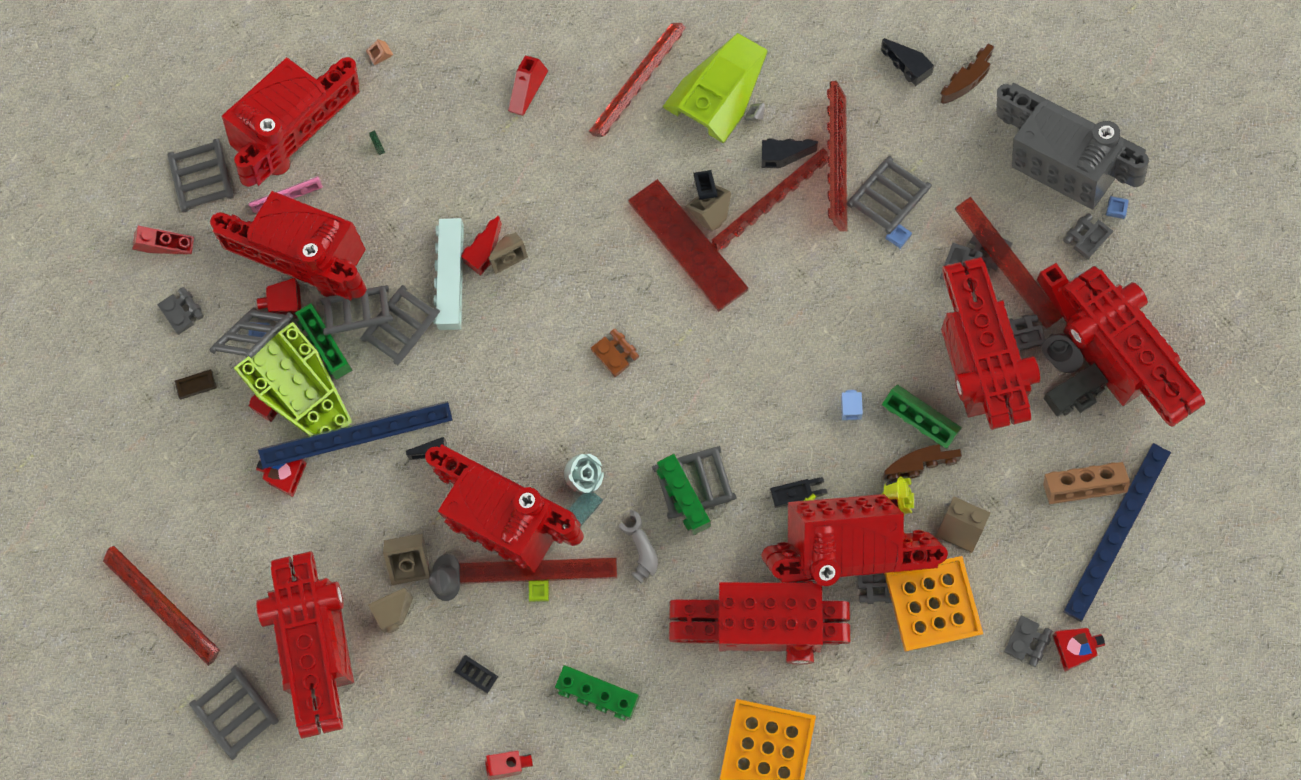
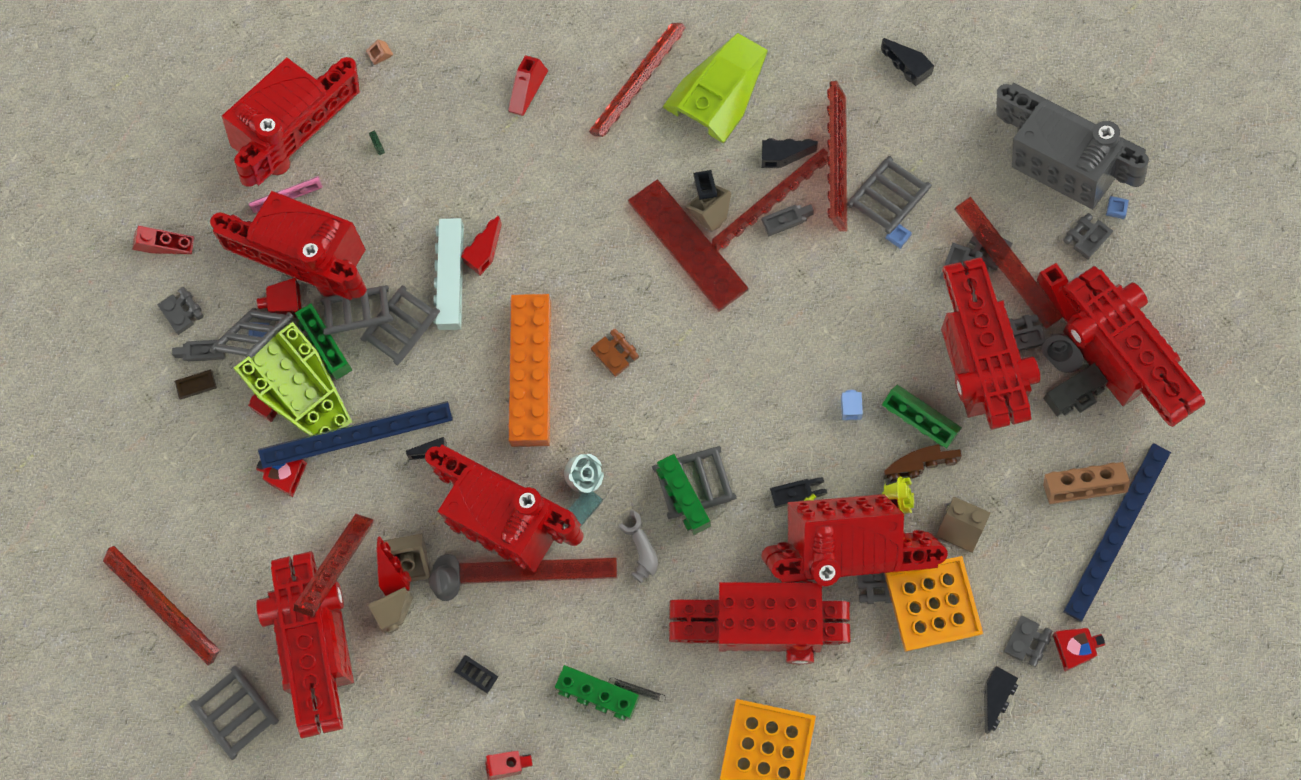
dark grey bar [167,139,234,212] -> none
dark tan slope [489,232,528,274] -> none
lime tile [529,581,549,602] -> none
light grey slope [745,103,765,121] -> none
reddish brown slope [940,43,994,104] -> none
none -> dark grey hinge [172,340,226,362]
none -> clear red plate [293,513,374,617]
none -> red slope [376,536,411,596]
none -> orange brick [509,294,551,447]
none -> black piece [609,678,666,702]
none -> dark grey hinge [761,204,814,237]
none -> black slope [984,666,1019,734]

